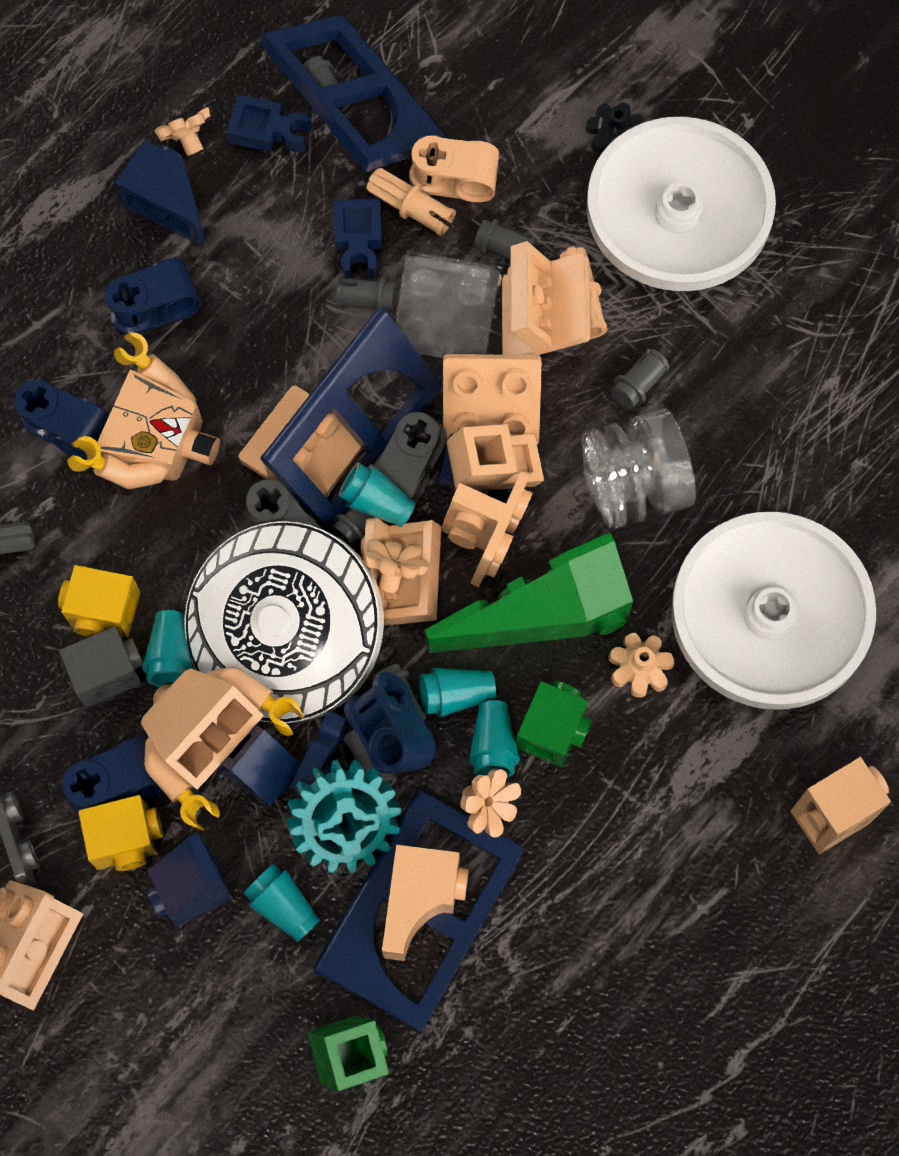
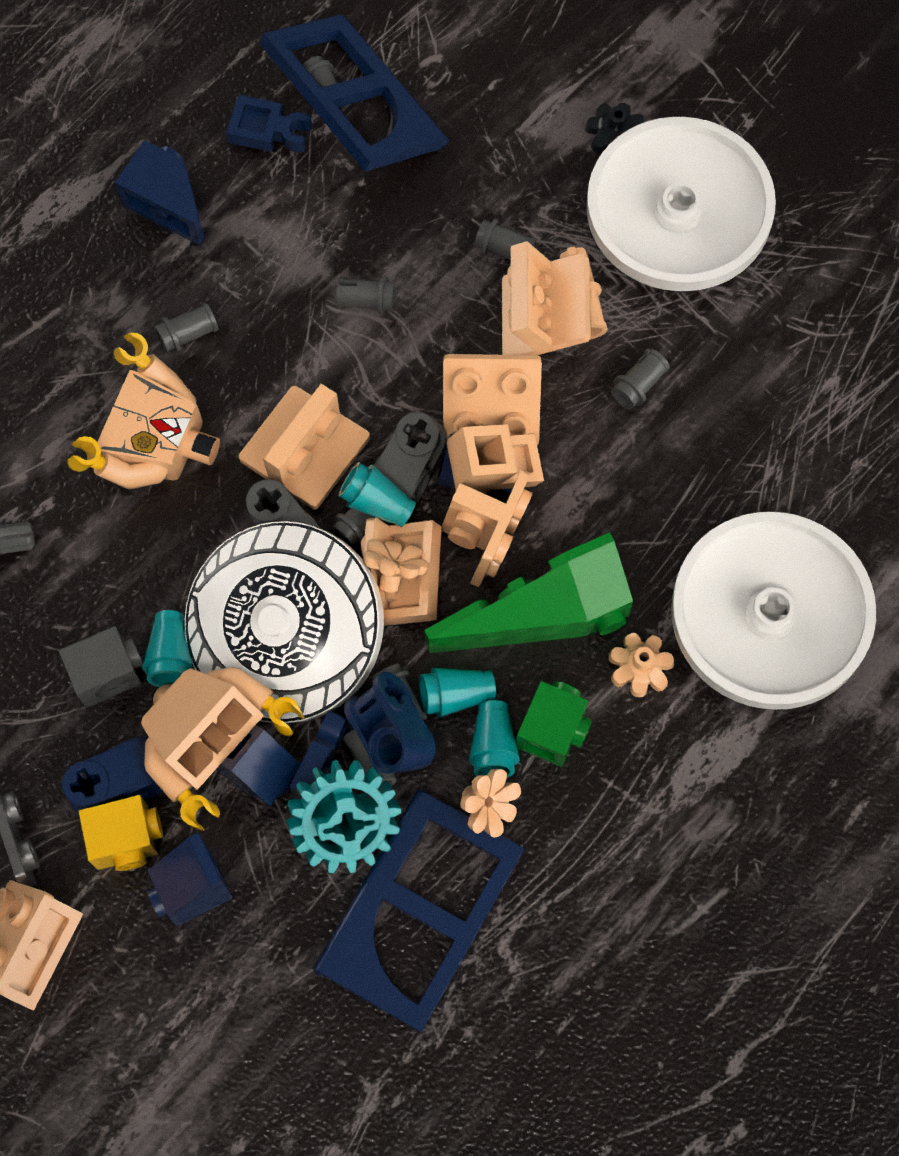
dark blue piece [14,379,109,460] -> none
yellow brick [58,565,141,638] -> none
dark blue piece [105,258,202,335] -> none
light nougat plant [154,107,211,156] -> none
teal cone [243,864,320,942] -> none
dark blue window [260,308,443,531] -> none
green brick [307,1015,389,1091] -> none
dark blue plate [334,198,382,278] -> none
light nougat axle [366,168,456,237] -> none
light nougat arch [382,845,469,961] -> none
clear bracket [395,252,504,358] -> none
light nougat piece [409,136,499,202] -> none
clear wheel [581,408,696,530] -> none
light nougat brick [790,757,891,855] -> none
none -> dark grey pin [154,302,219,353]

